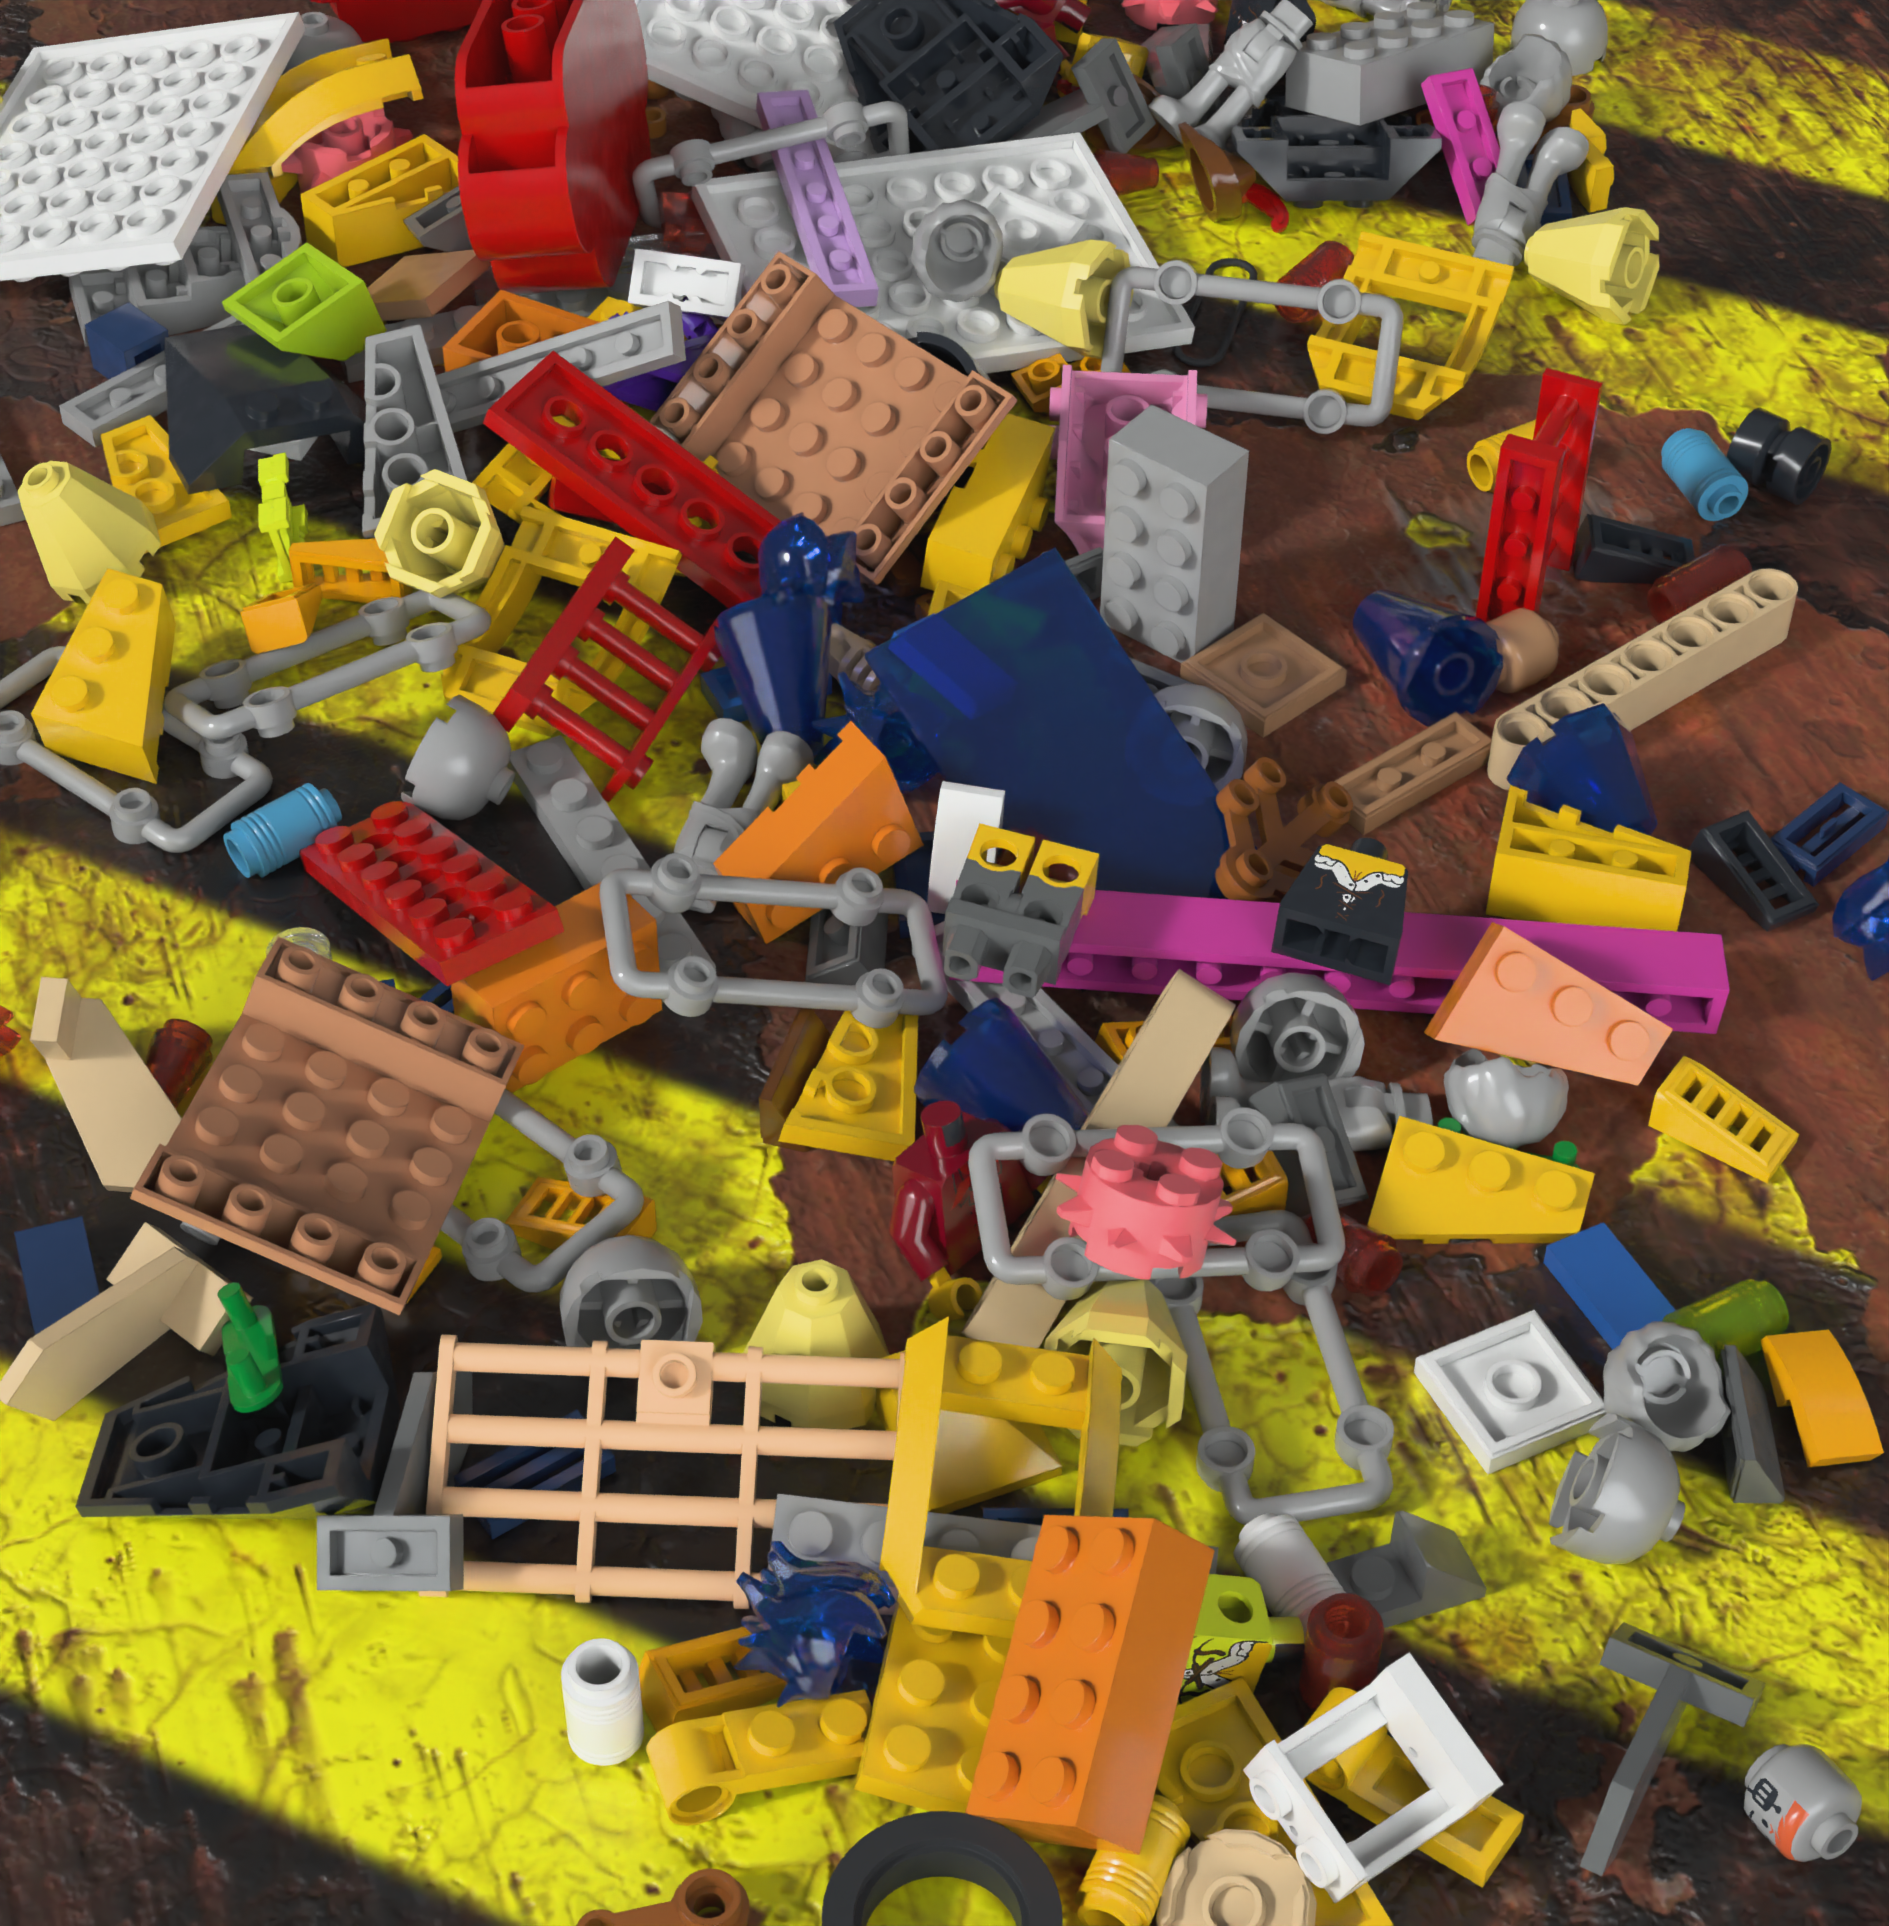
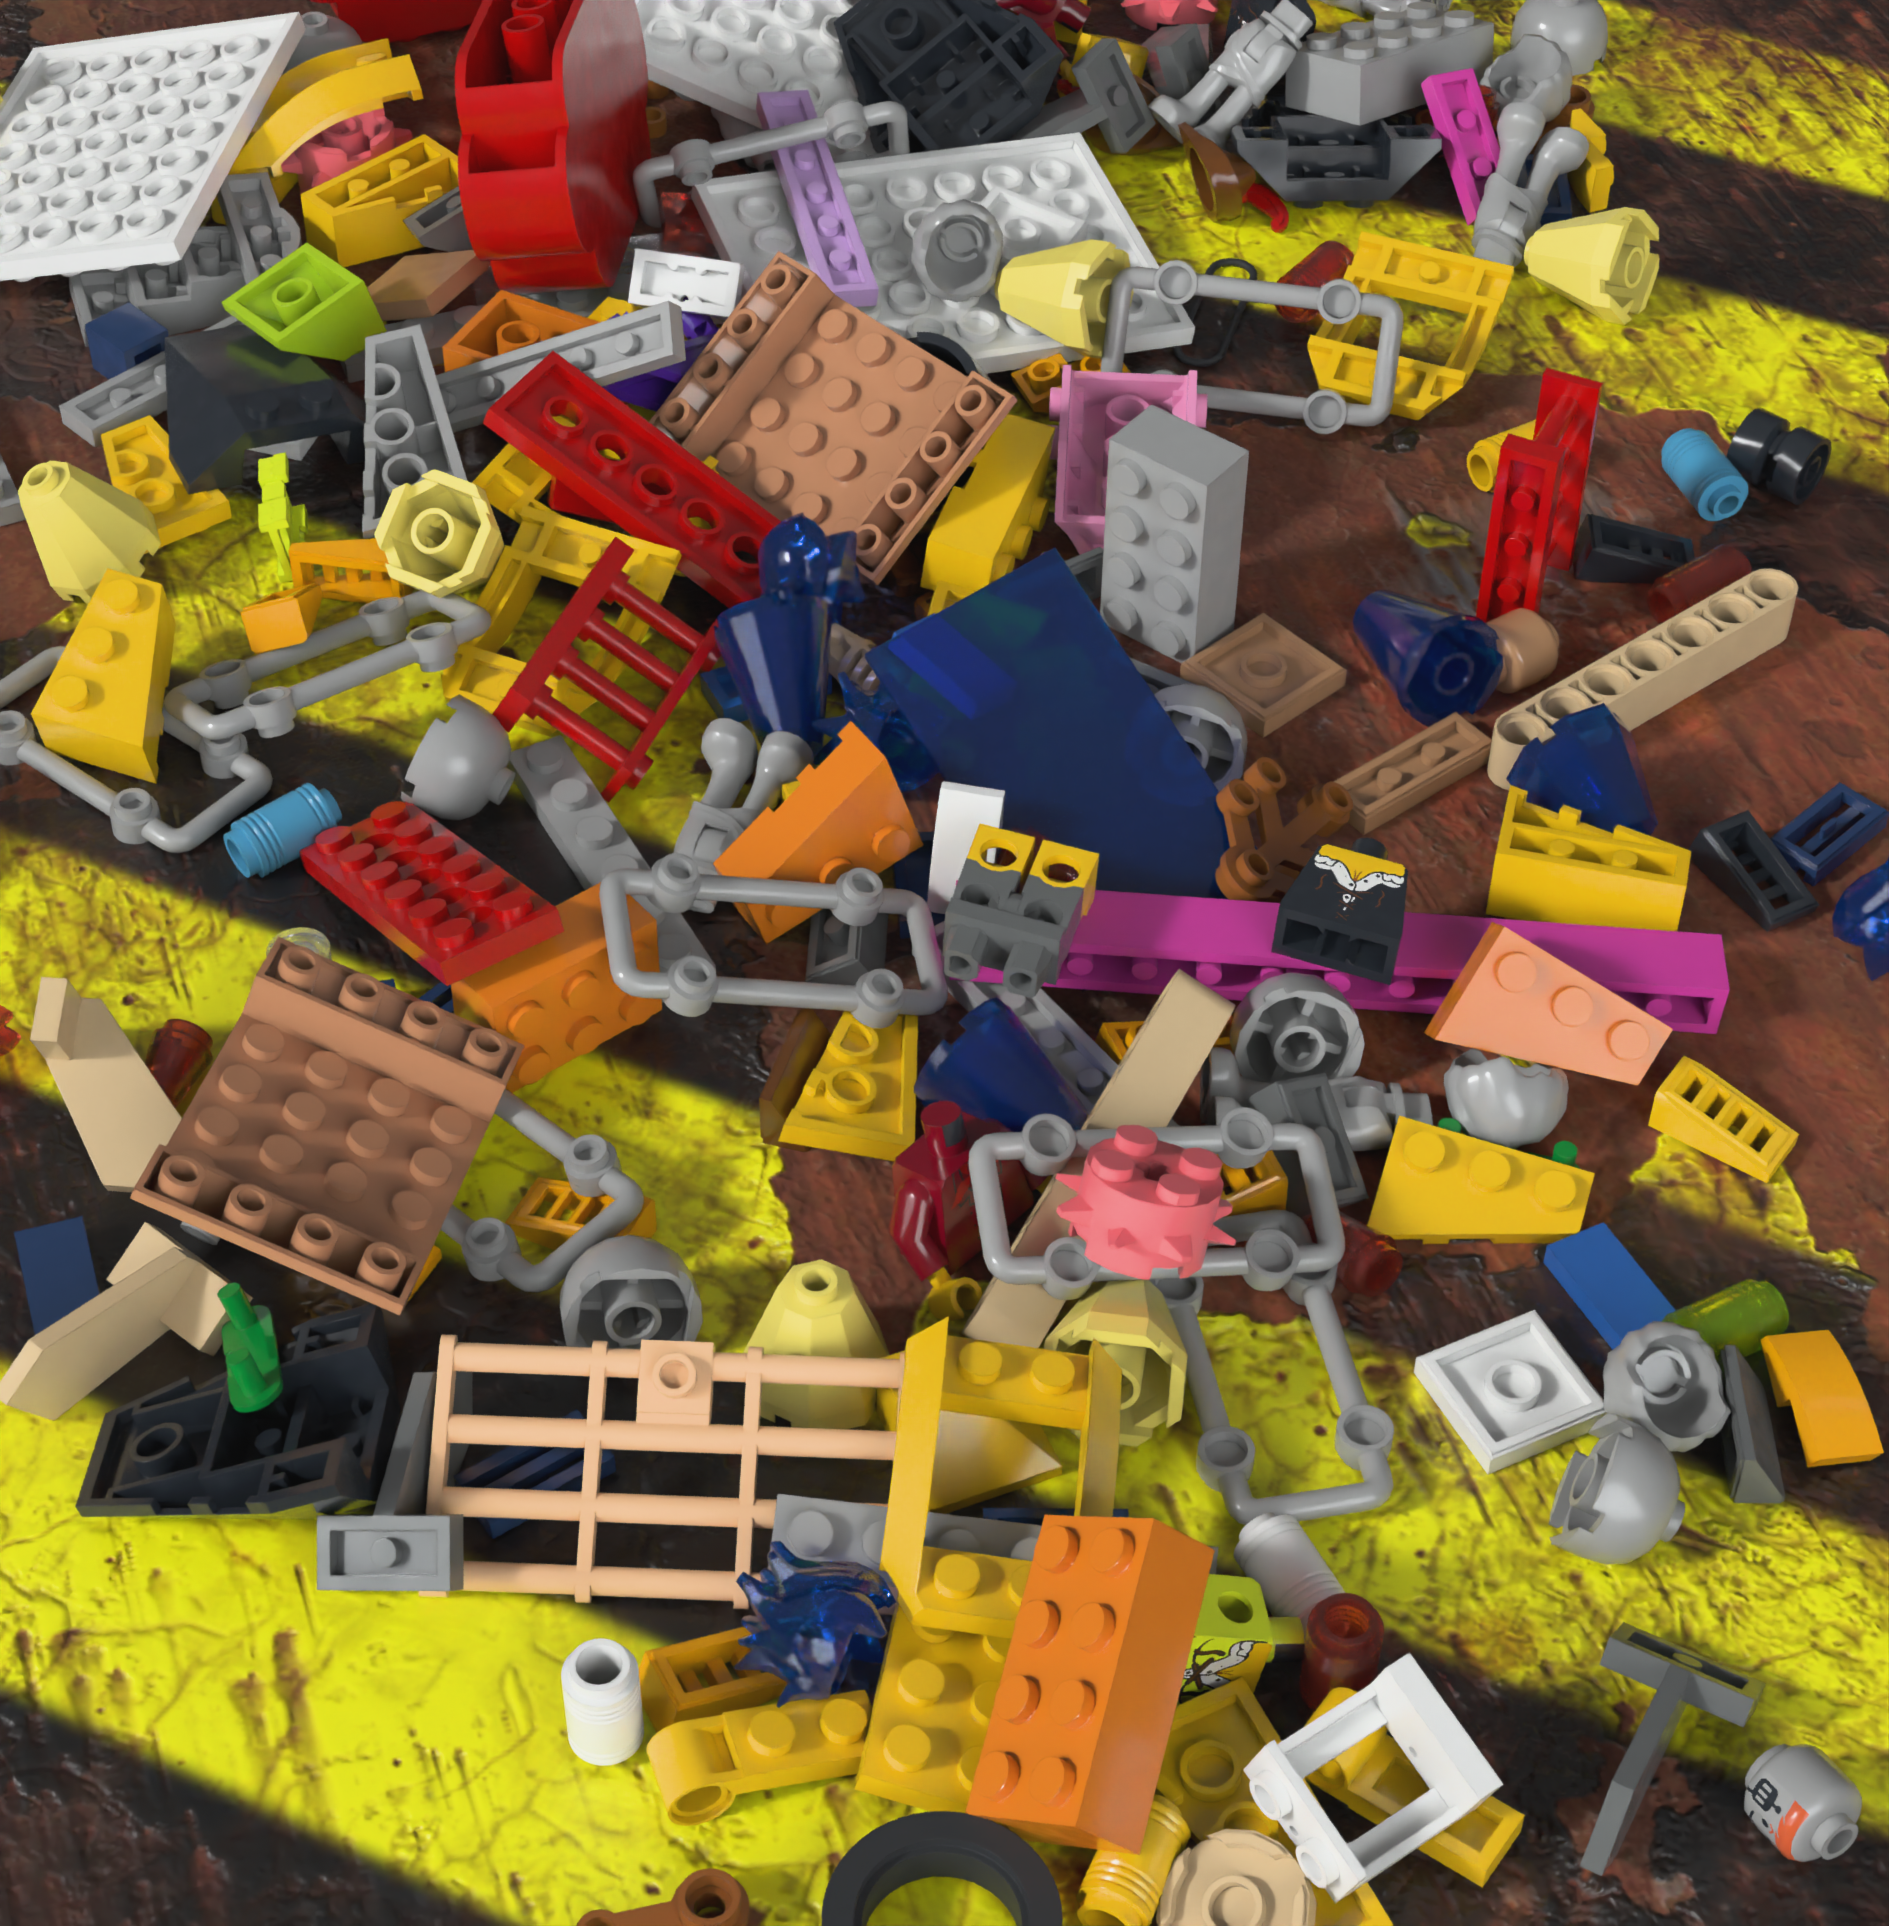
clear red cone [1093,149,1159,196] -> none
dark grey slope [1326,1511,1487,1639] -> none

